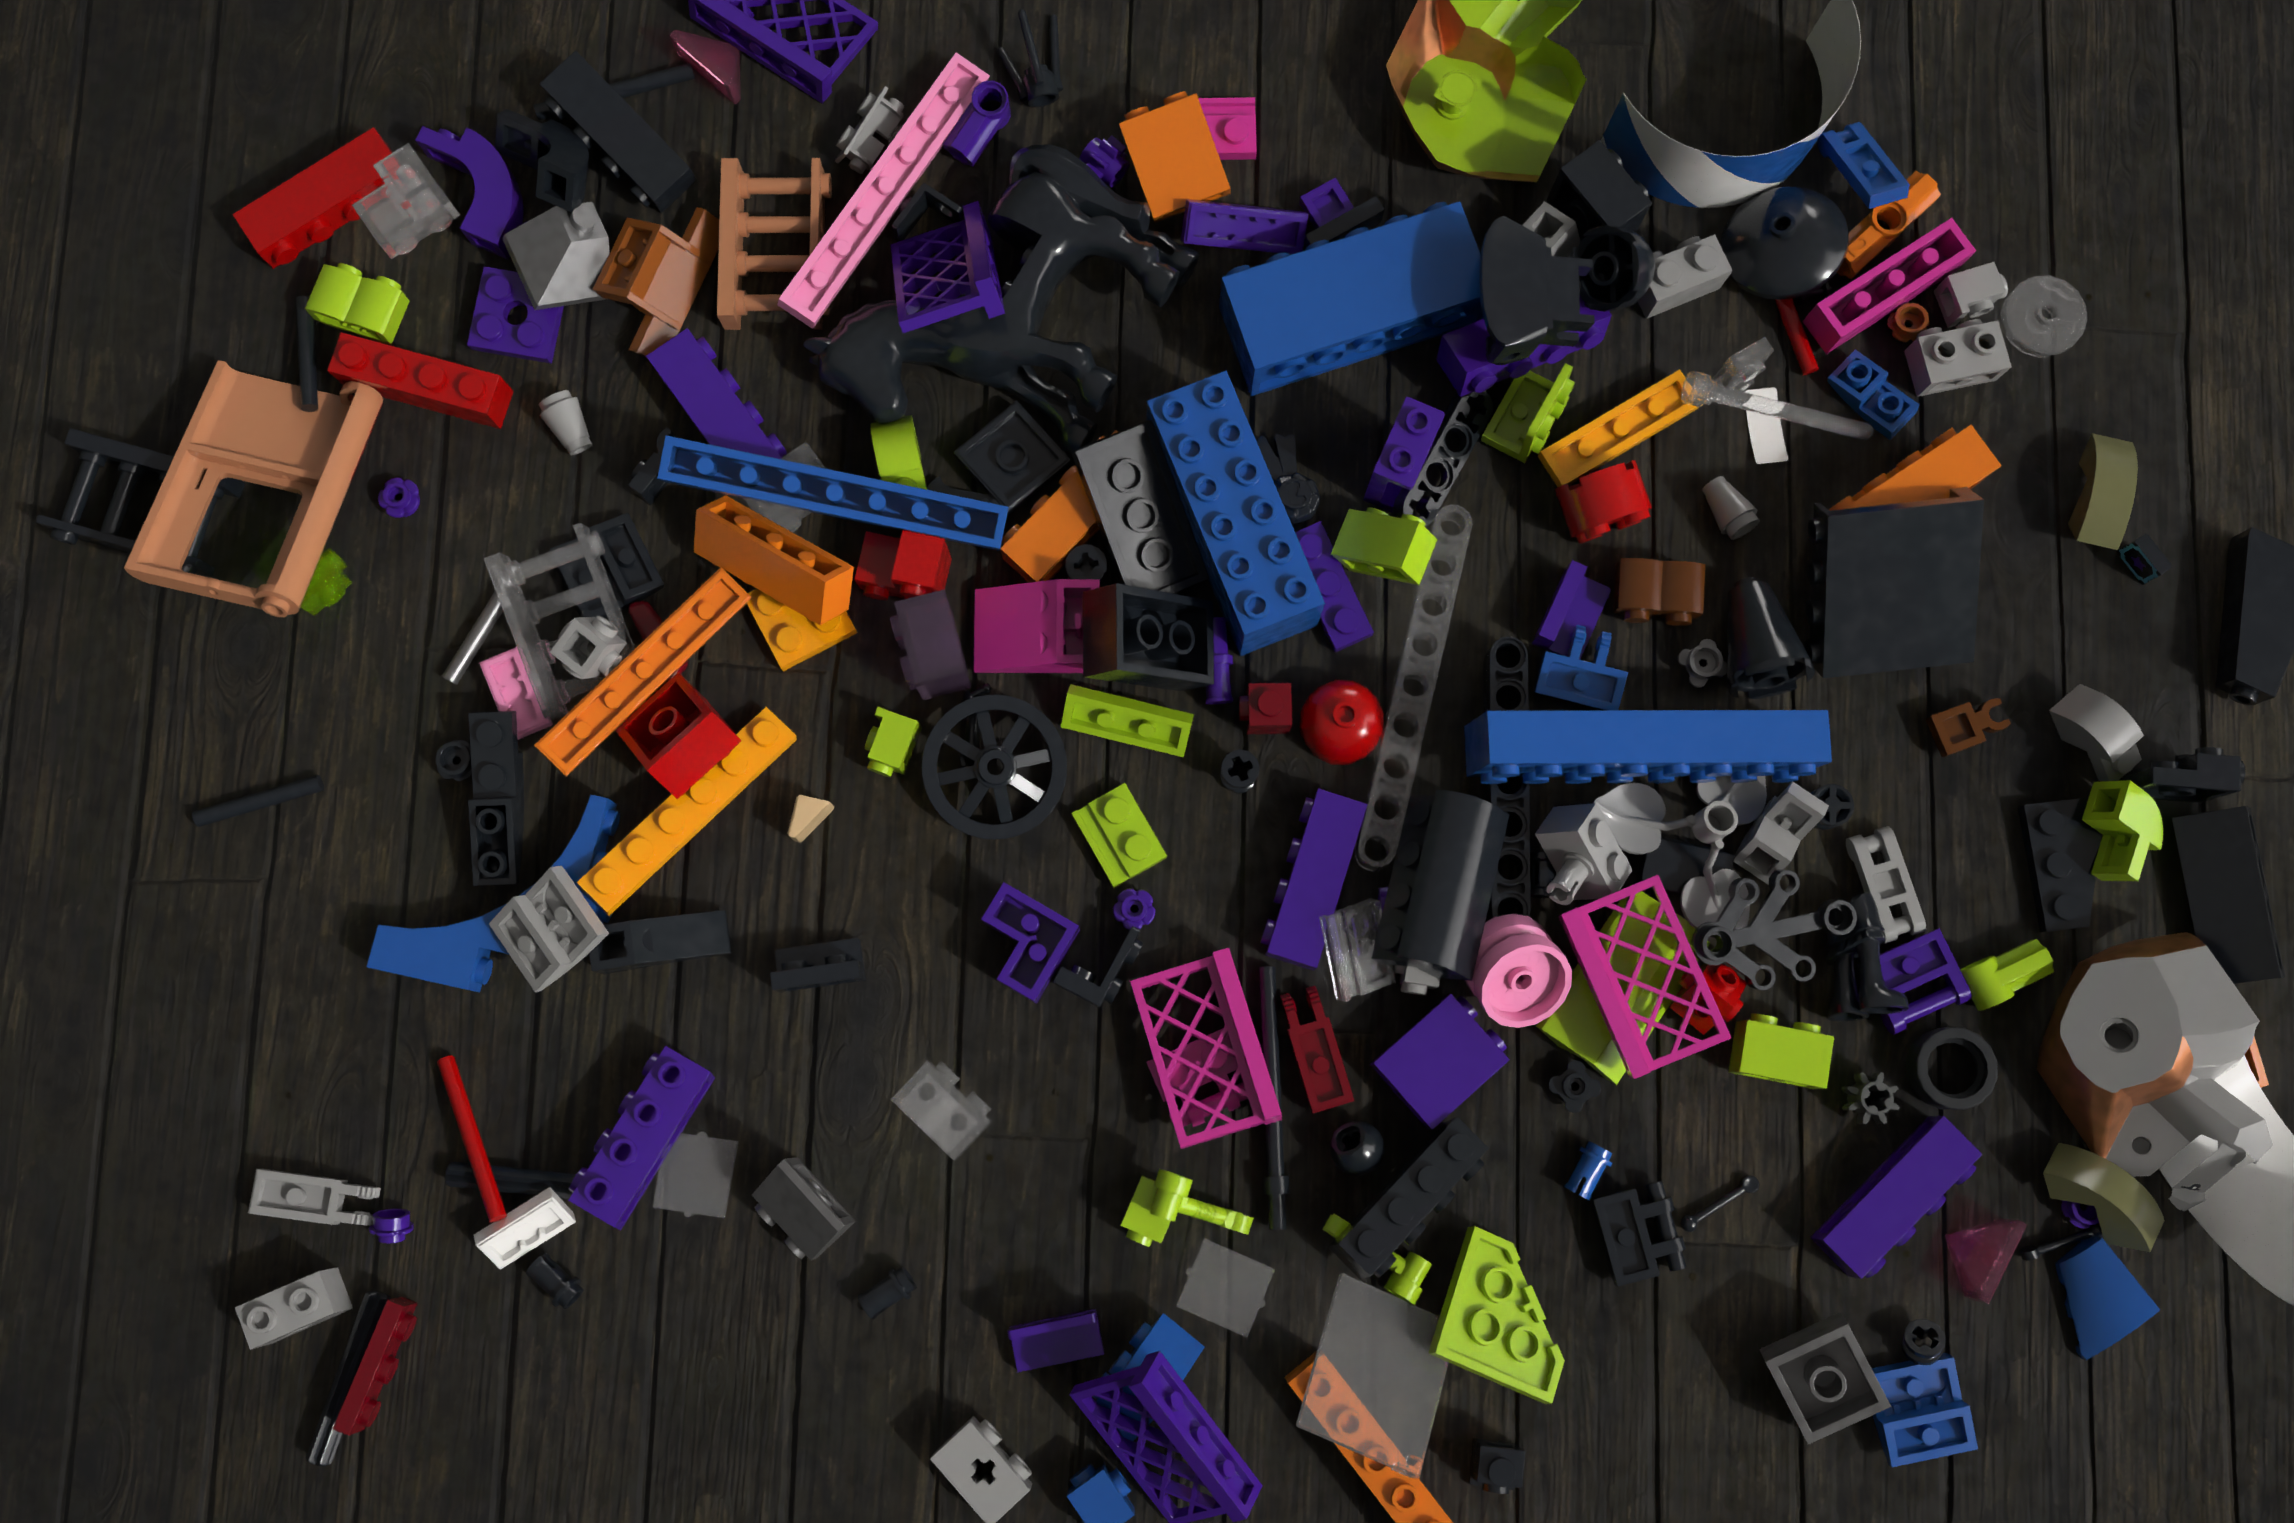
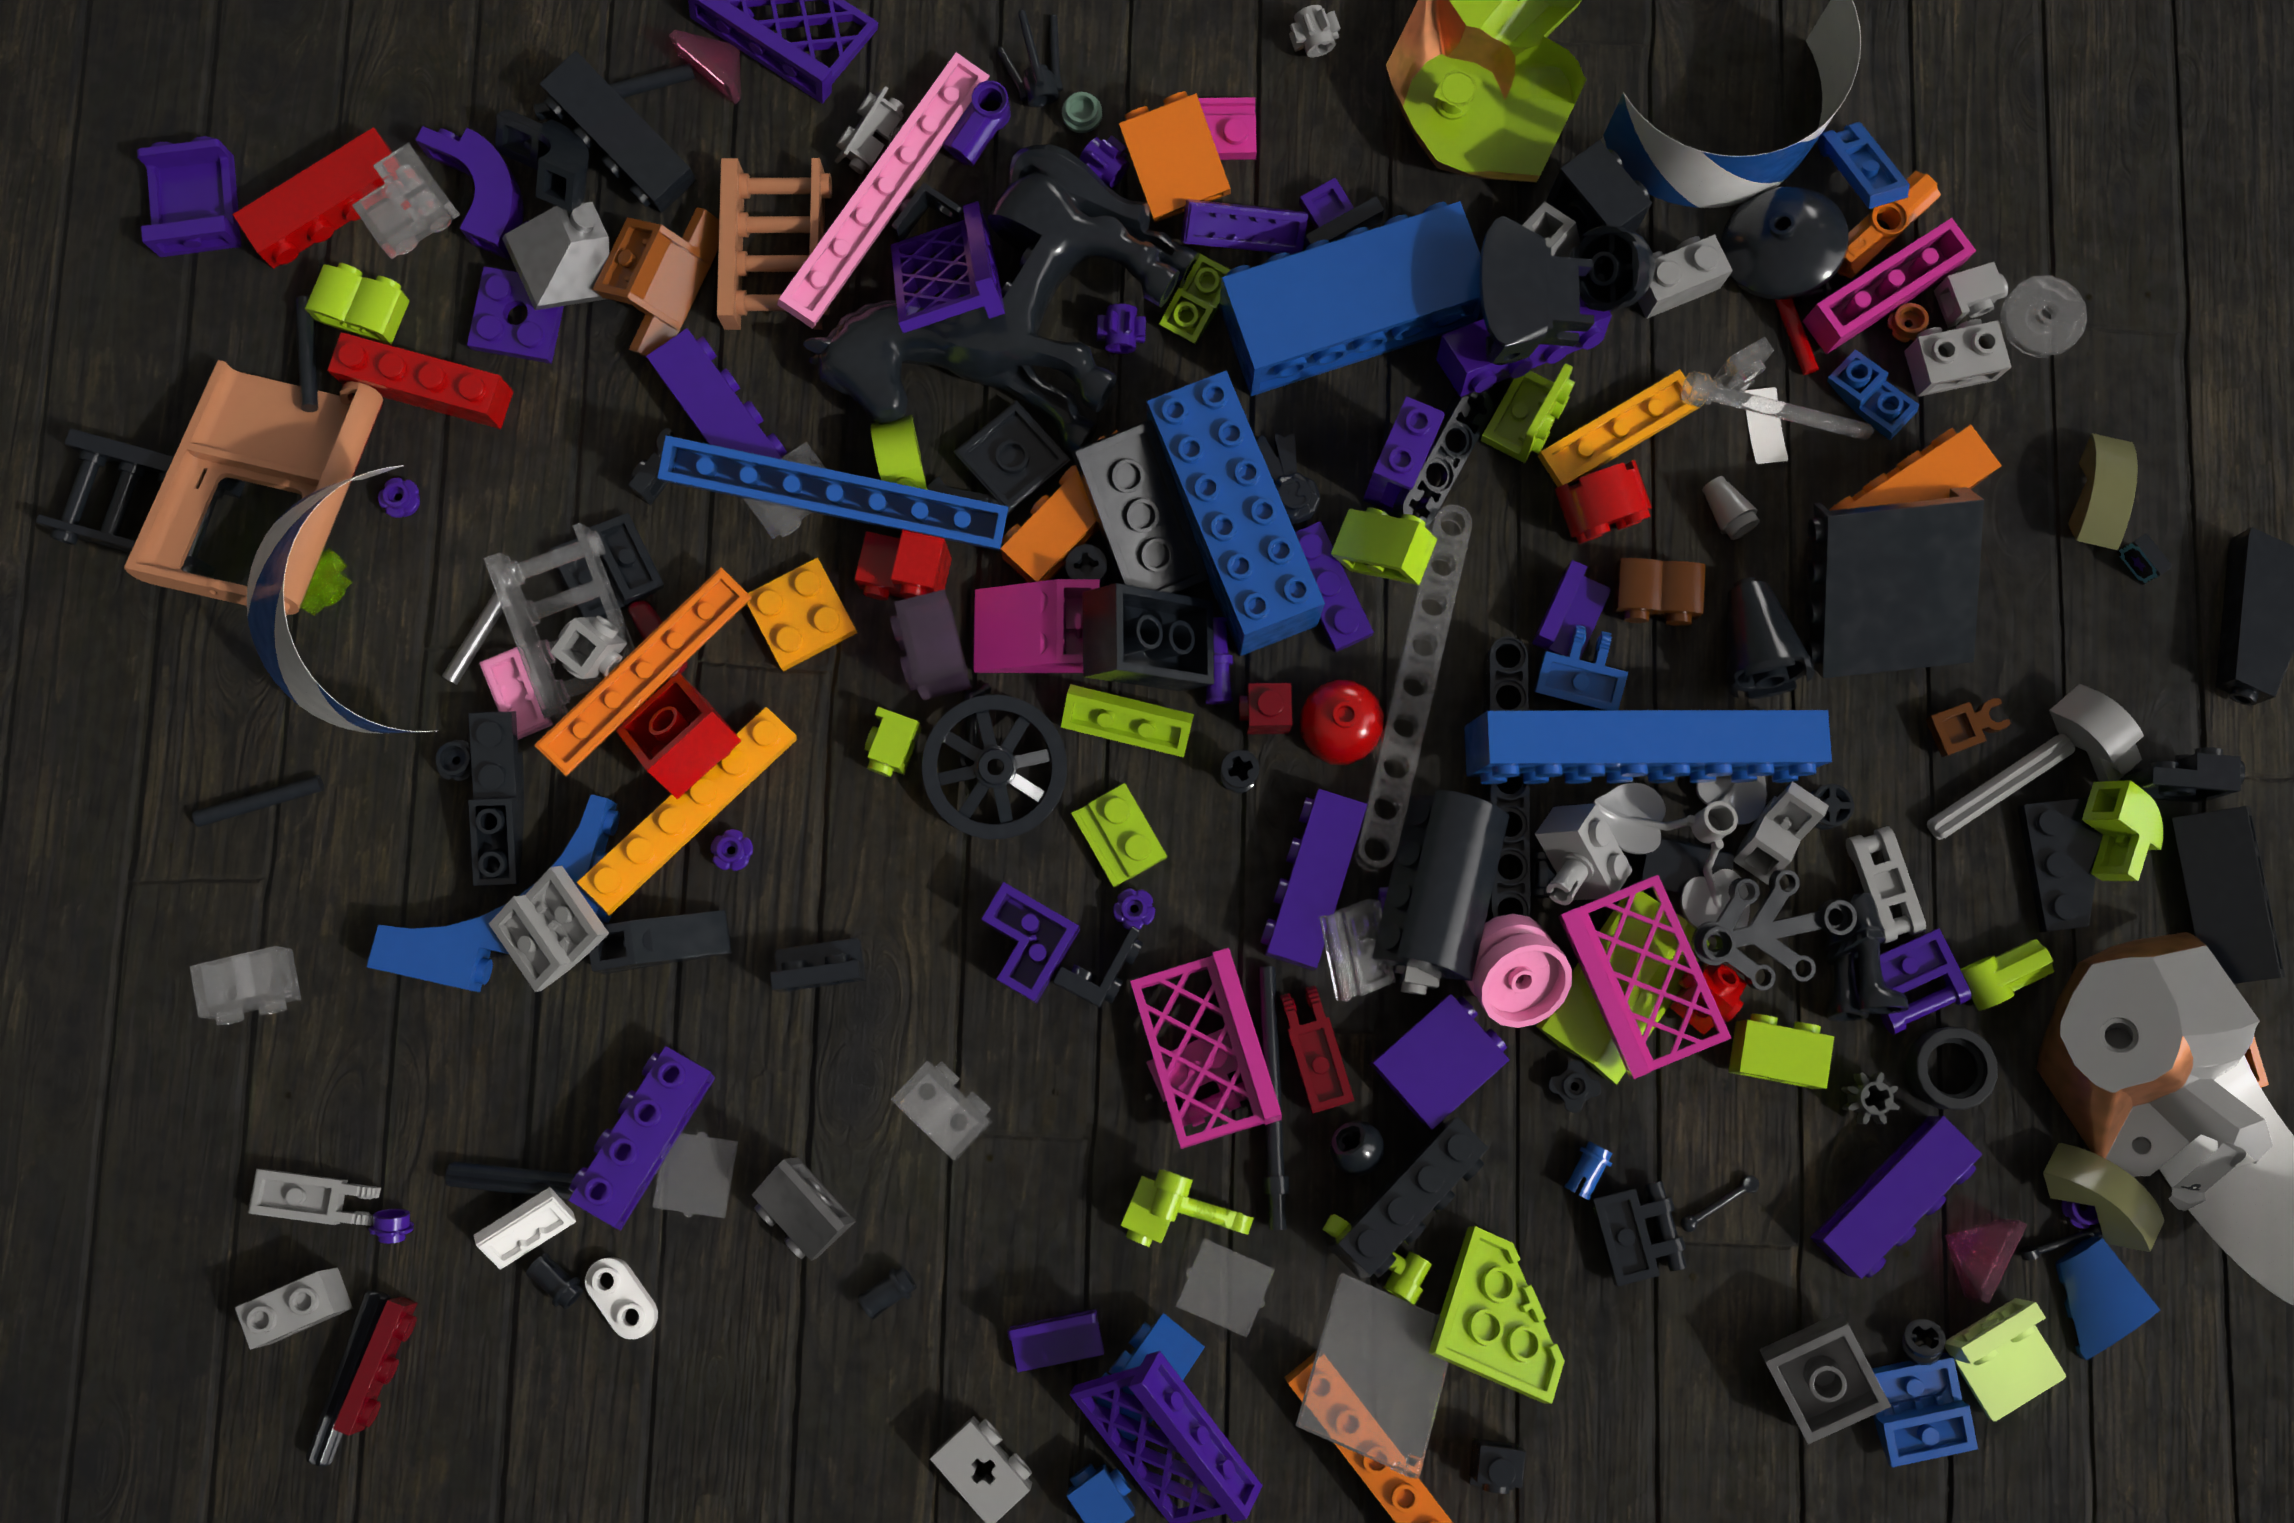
red bar [437,1055,507,1222] -> none
light grey cone [539,390,592,456] -> none
orange brick [694,495,854,625] -> none
tan slope [787,795,834,843] -> none
flat silver plate [1678,639,1727,688] -> none
none -> dark purple panel [137,137,241,257]
none -> clear brick [190,946,301,1025]
none -> sticker [246,466,430,734]
none -> white plate [585,1257,658,1339]
none -> dark purple plate [711,829,753,871]
none -> sand green plate [1062,92,1102,133]
none -> dark purple gear [1096,304,1146,354]
none -> lime slope [1159,254,1230,345]
none -> light grey gear [1289,5,1341,58]
none -> light grey axle [1927,733,2075,840]
none -> yellowish green bracket [1945,1298,2066,1421]

